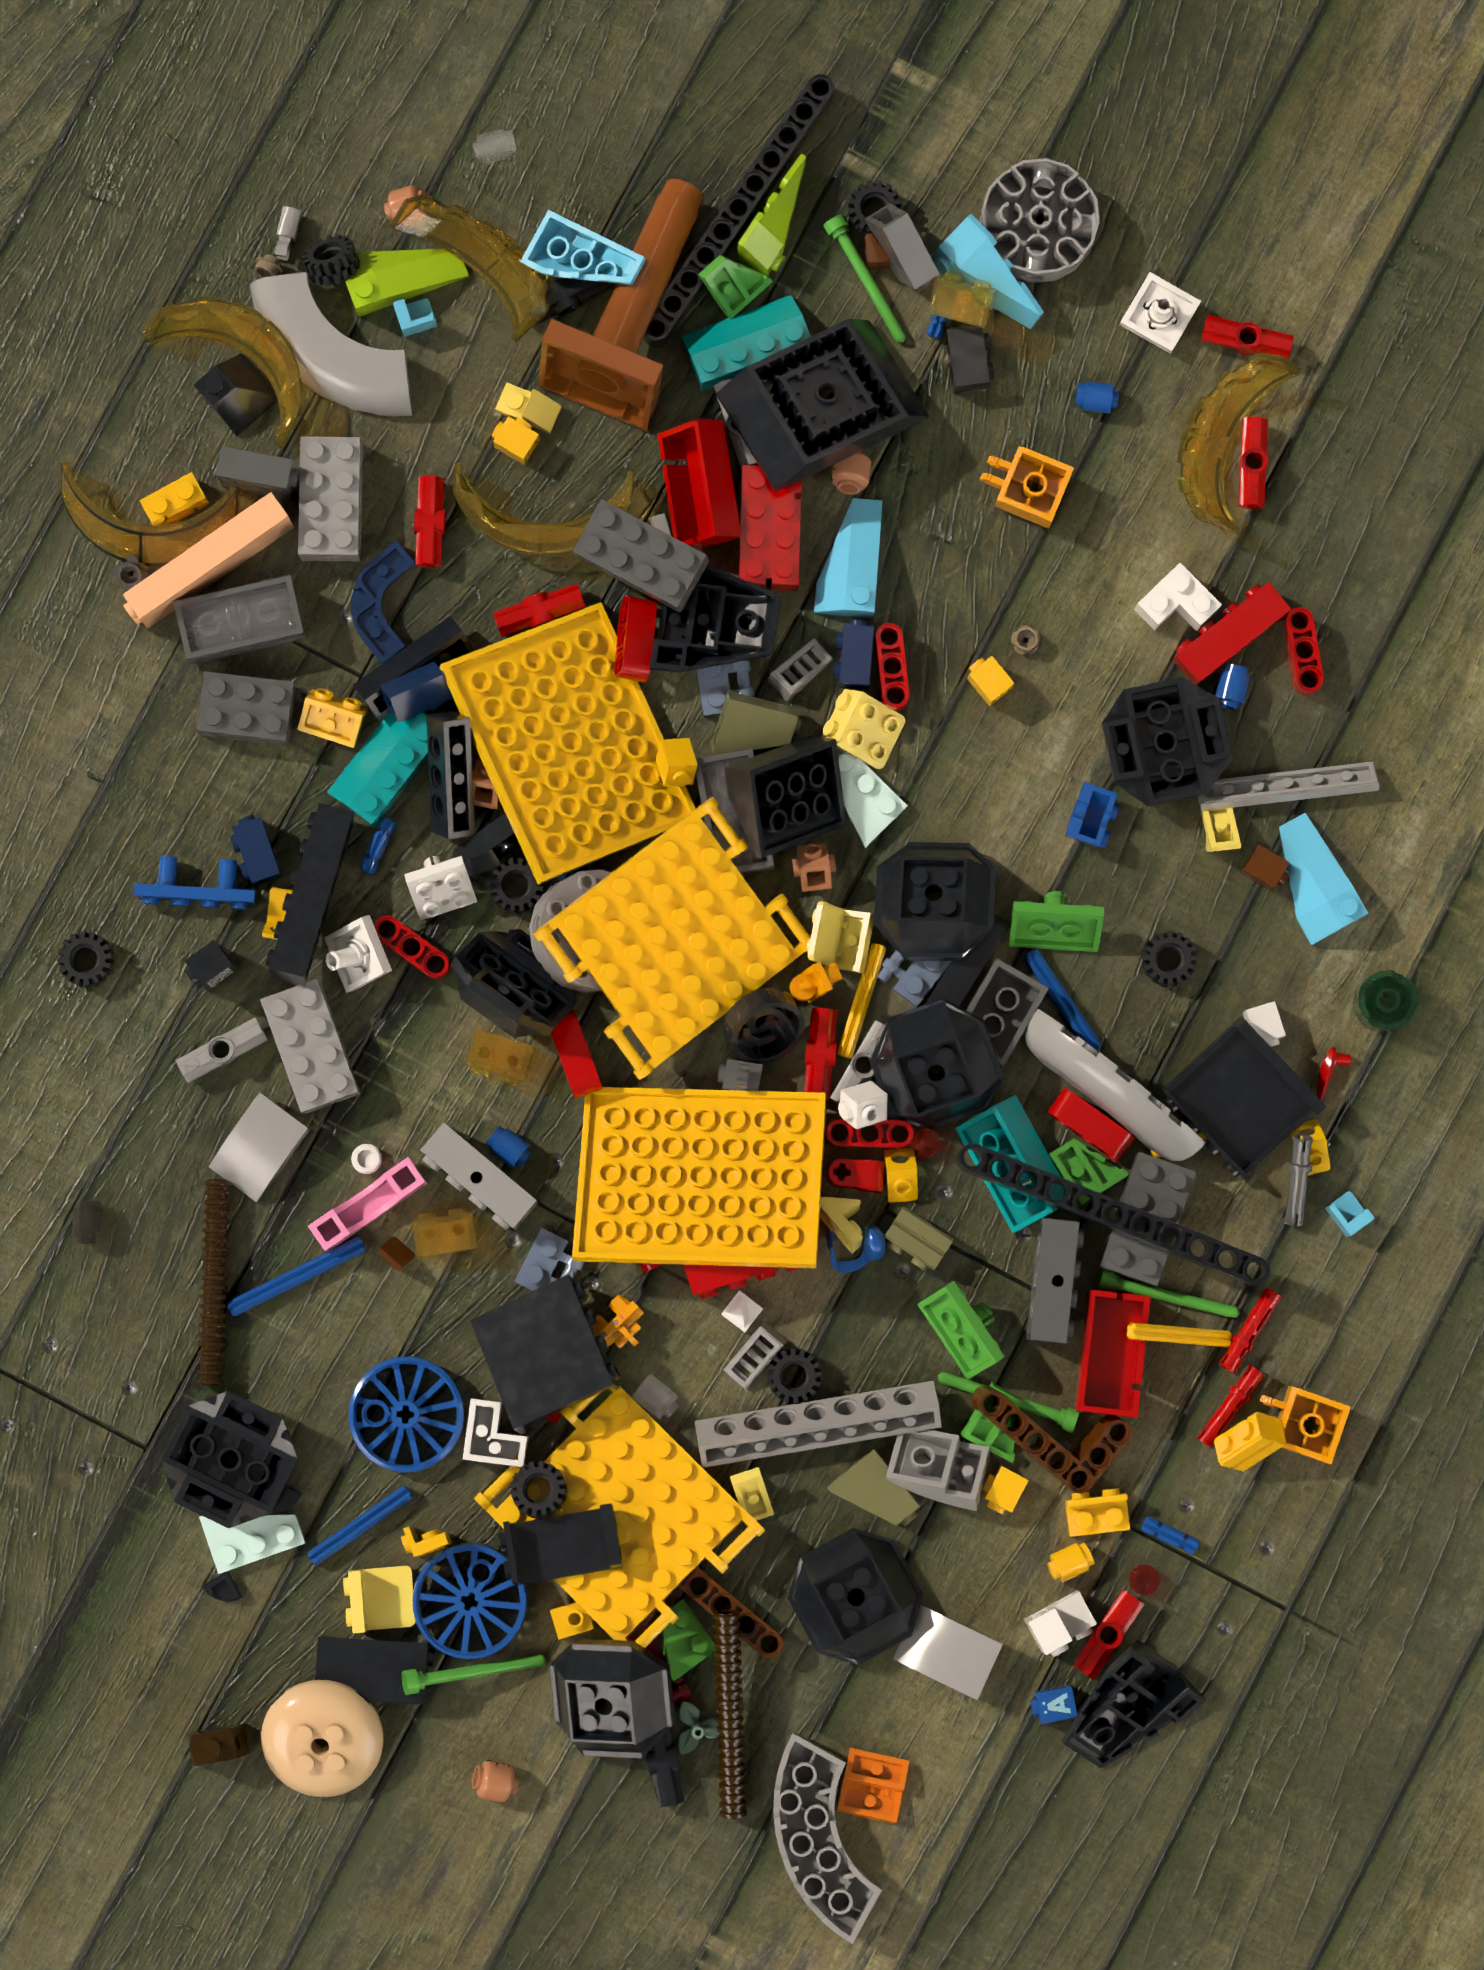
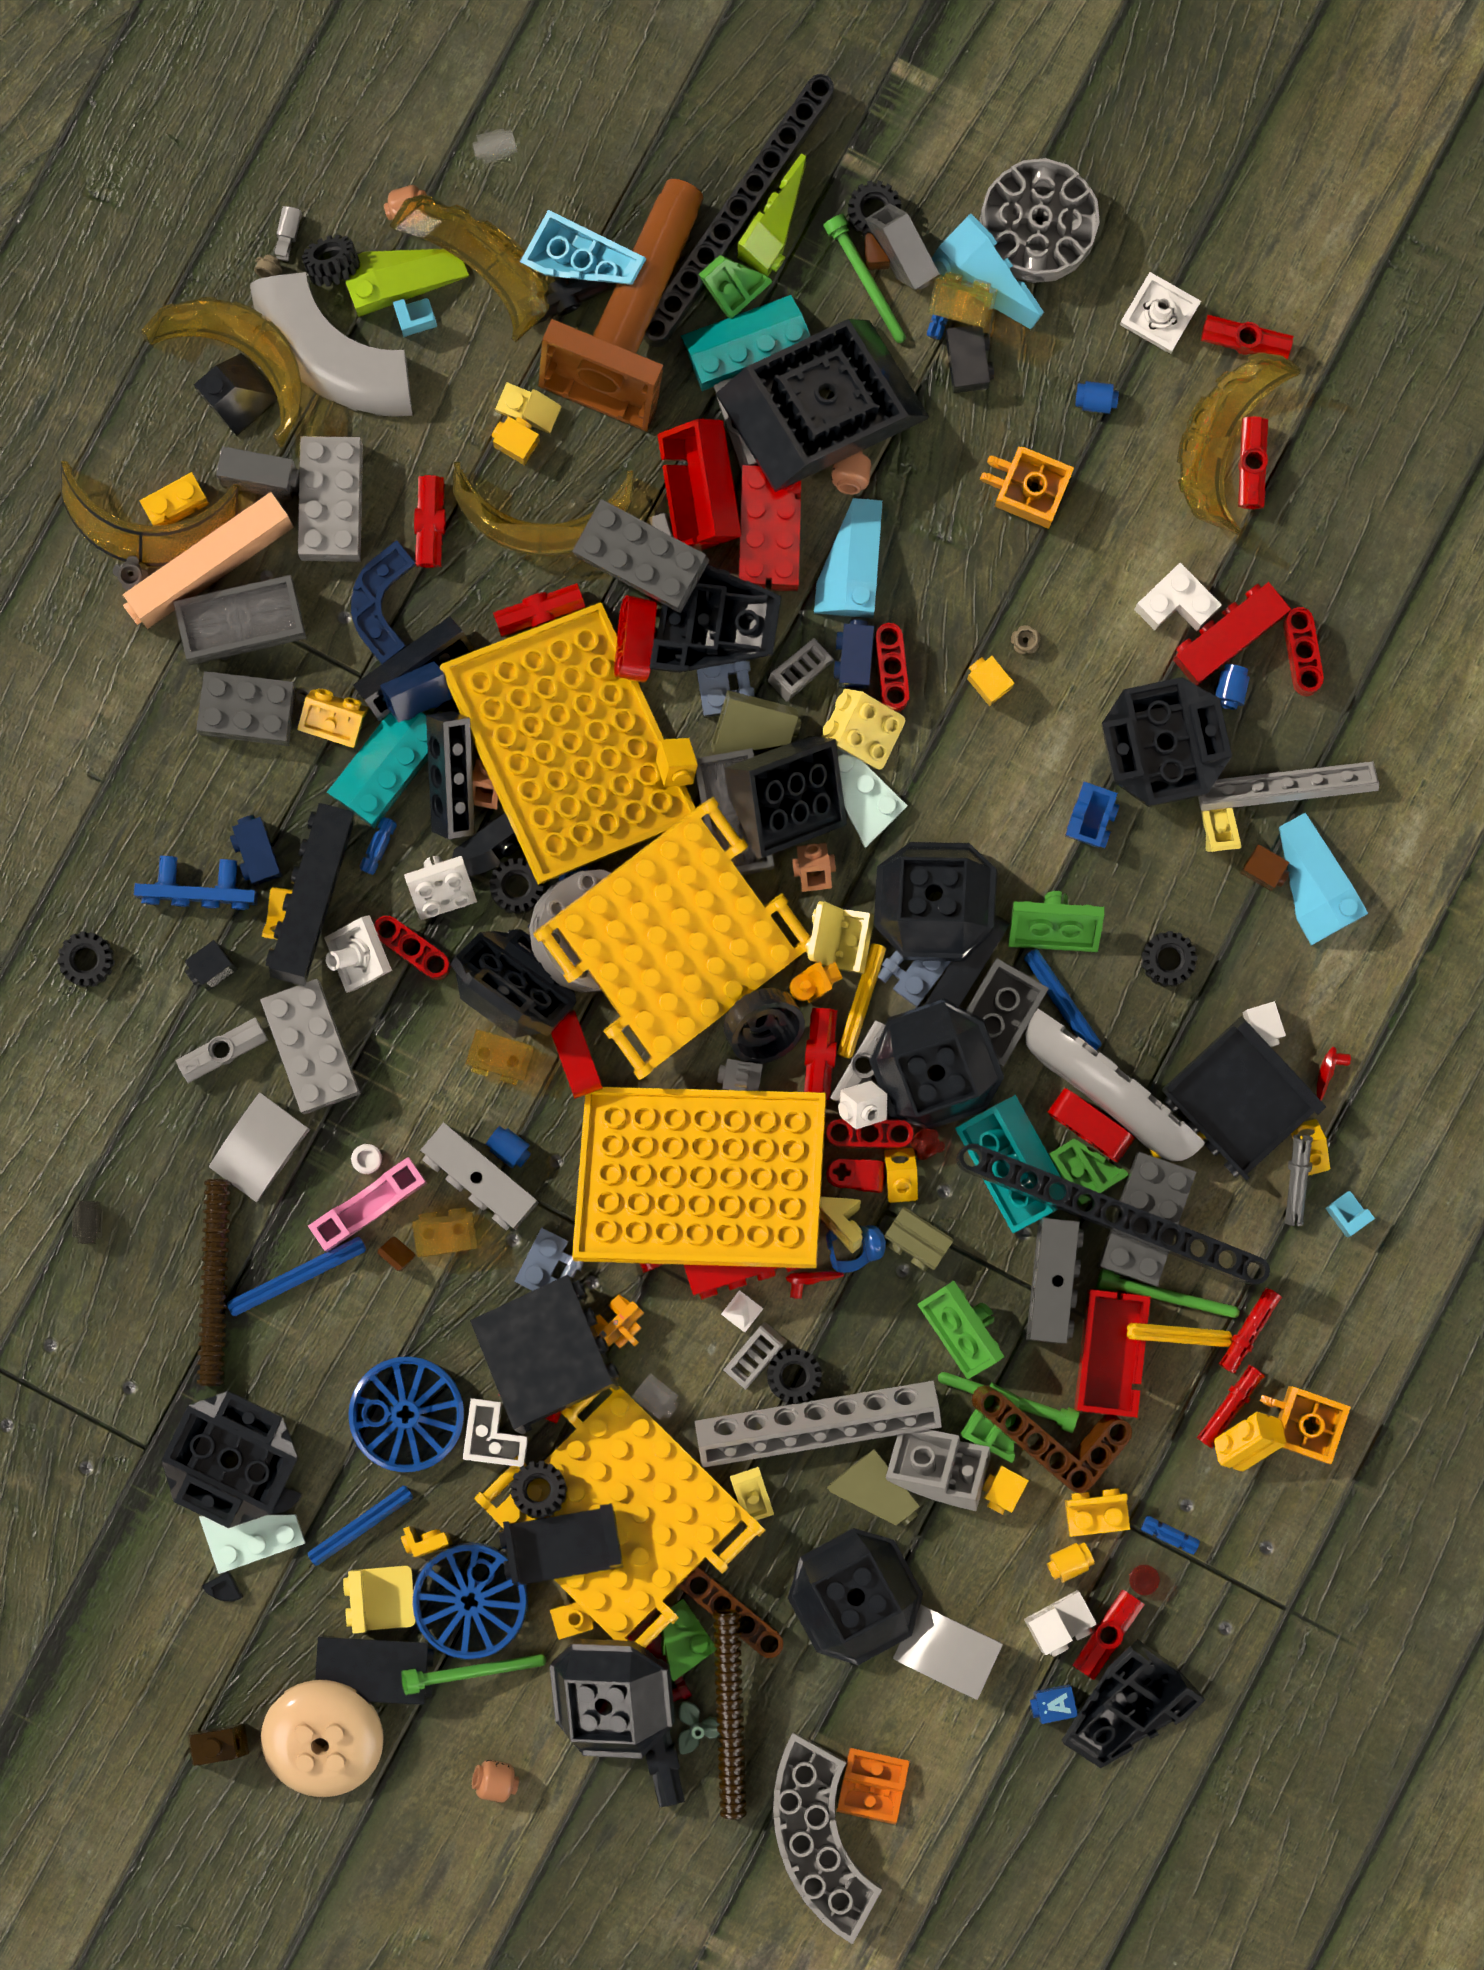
clear green brick [1353,970,1418,1033] -> none
none -> red bar [786,1271,844,1299]

